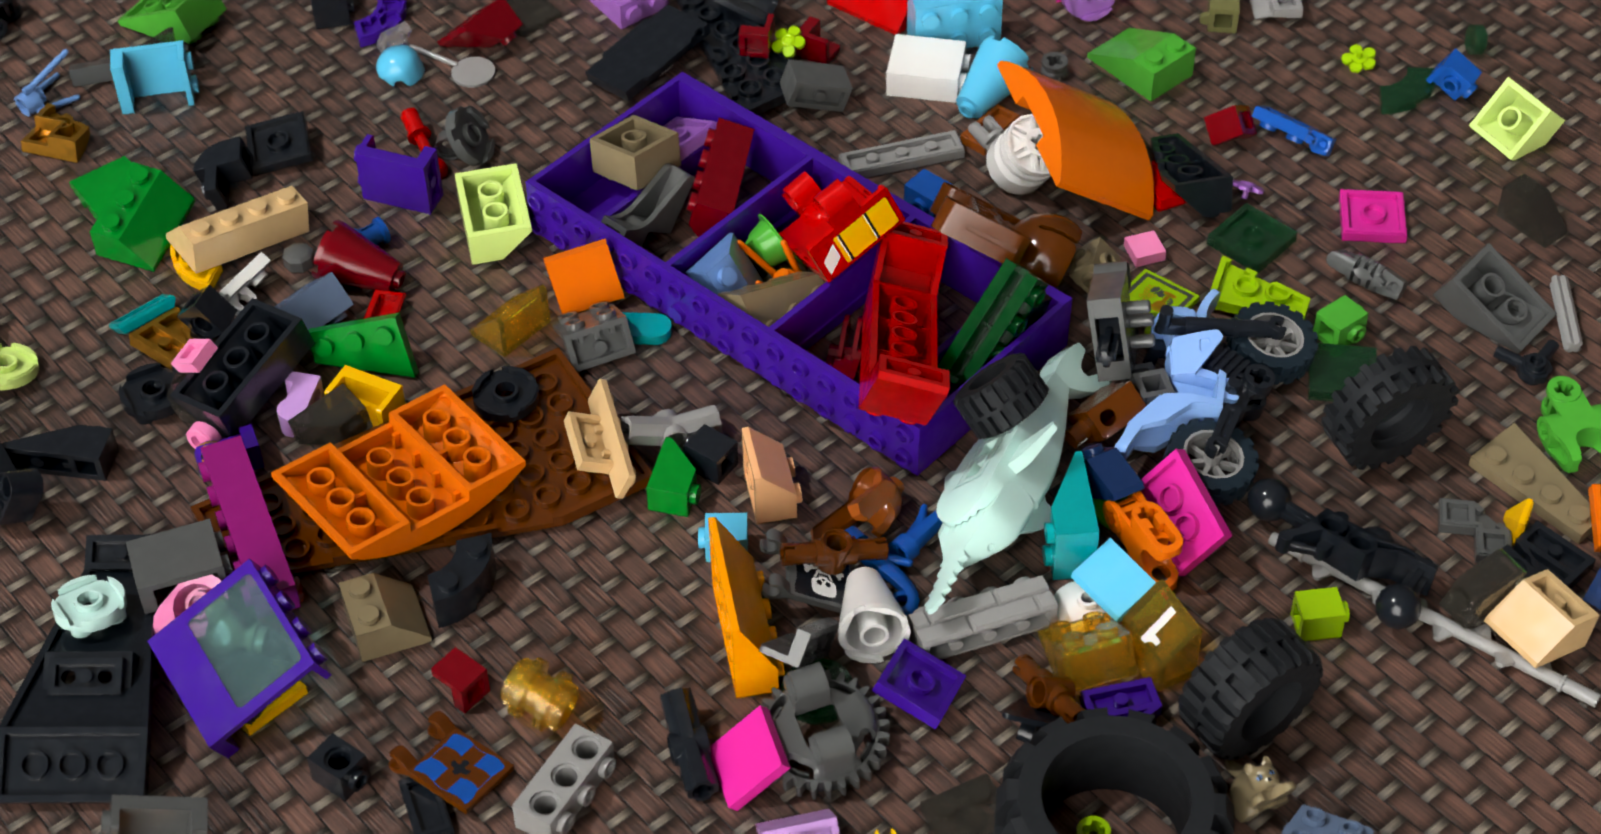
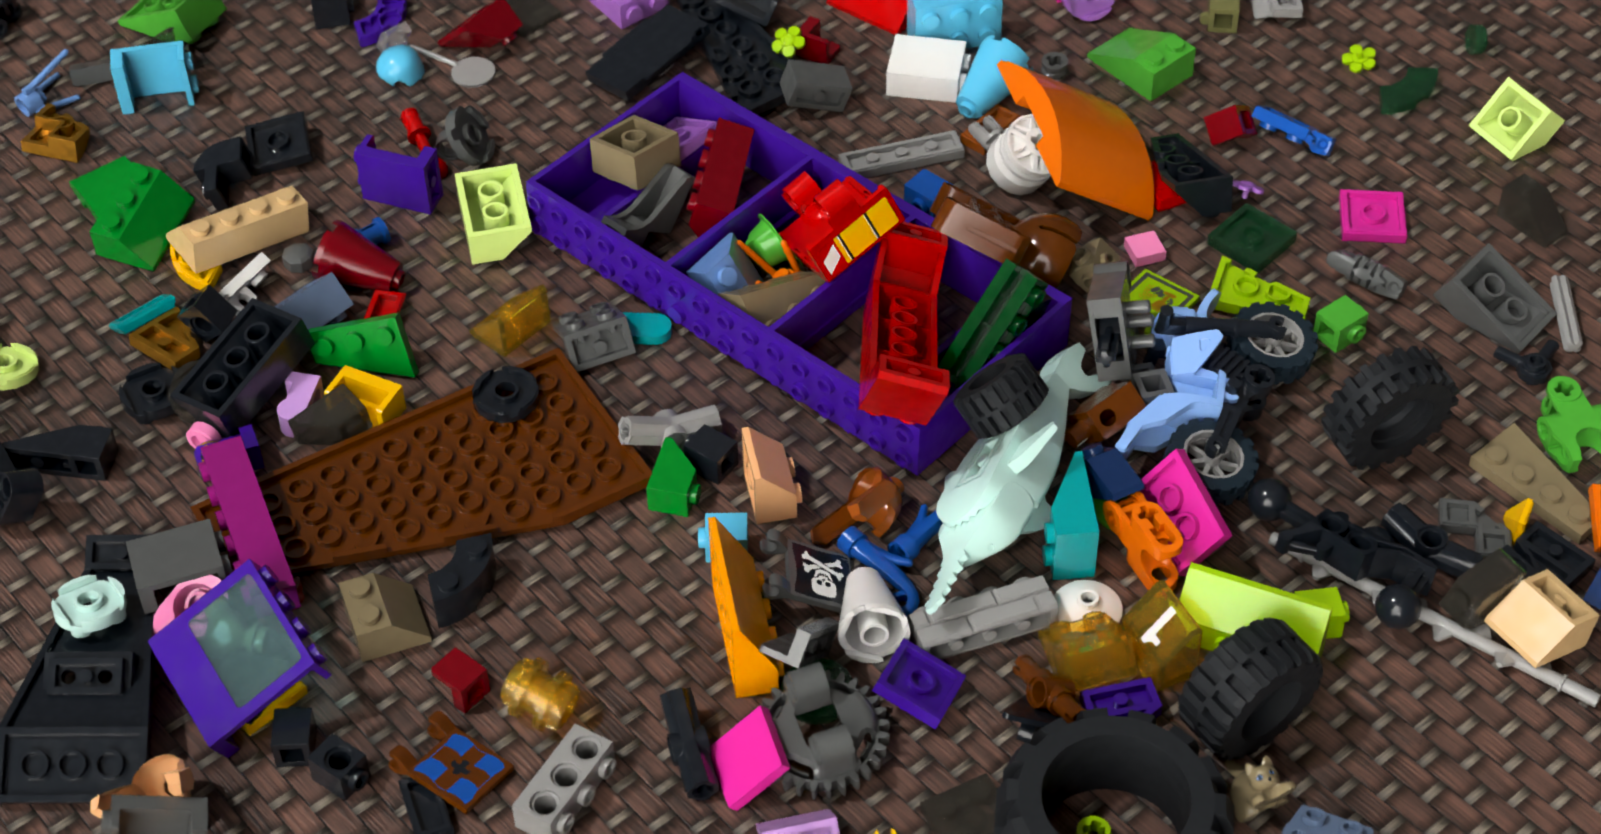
bright pink tile [171,339,218,373] -> none
orange slope [271,384,526,560] -> none
orange tile [543,238,625,314] -> none
tan bracket [564,379,636,499] -> none
dark red panel [739,13,775,59] -> none
reddish brown pin [780,528,889,575] -> none
dark red arm [826,314,863,381] -> none
medium azure slope [1071,538,1168,623] -> none
clear green tile [1308,343,1377,402] -> none
blue brick [1426,48,1482,101] -> none
none -> light nougat piece [90,754,195,819]
none -> black brick [271,706,317,767]
none -> lime slope [1172,562,1333,658]
none -> black piece [1381,502,1486,584]

